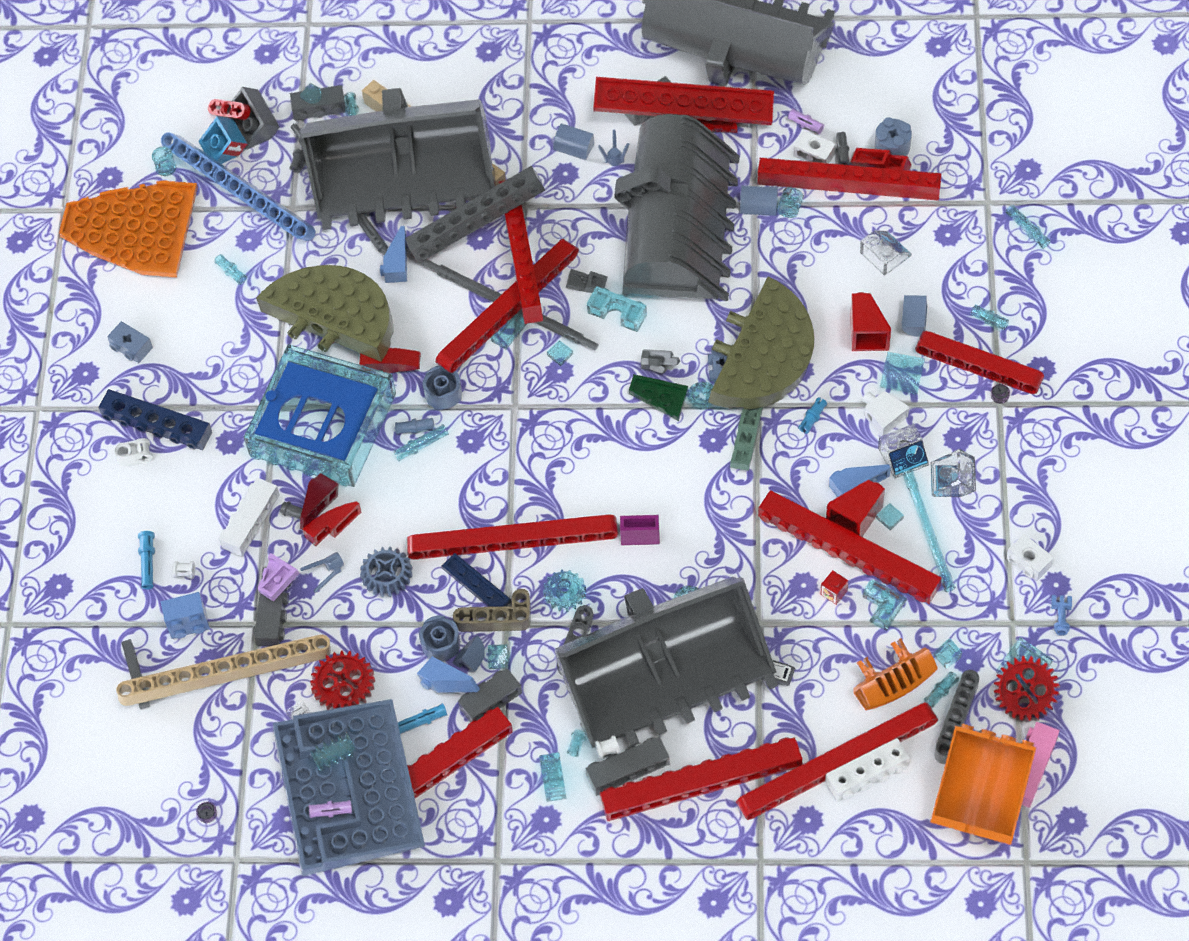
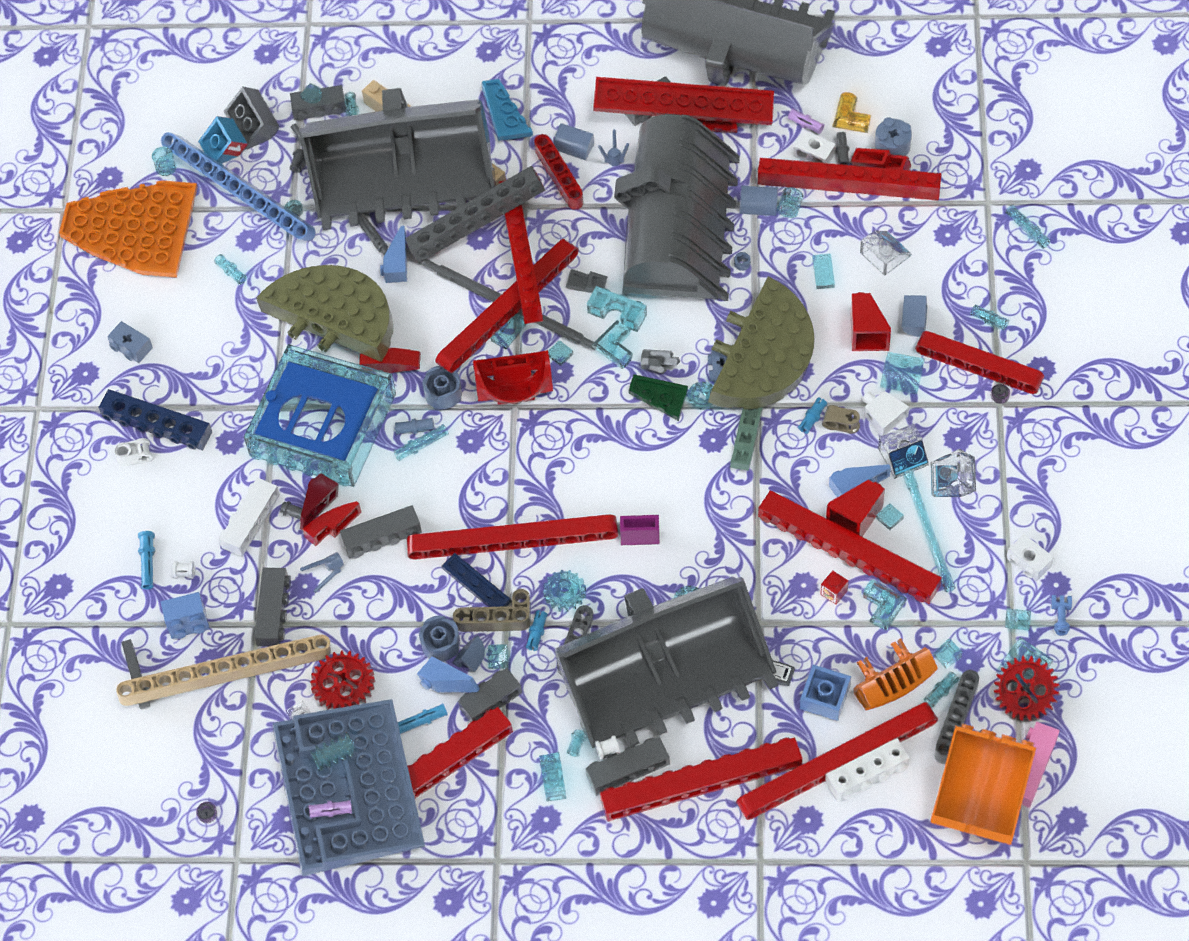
beam [208,99,250,120] -> none
lavender wing [258,553,299,602] -> none
sand blue gear [360,546,413,597] -> none
none -> clear light blue tile [285,200,303,216]
none -> dark grey brick [340,505,422,559]
none -> red piece [472,350,553,405]
none -> dark azure wing [481,79,533,141]
none -> dark azure pin [526,610,548,651]
none -> red beam [534,134,584,210]
none -> clear light blue brick [592,320,633,369]
none -> sand blue bush [734,252,751,271]
none -> medium blue brick [800,664,851,721]
none -> clear light blue tile [812,253,835,289]
none -> dark tan piece [822,405,860,434]
none -> clear yellow brick [833,92,872,133]
none -> clear light blue slope [1005,608,1031,630]

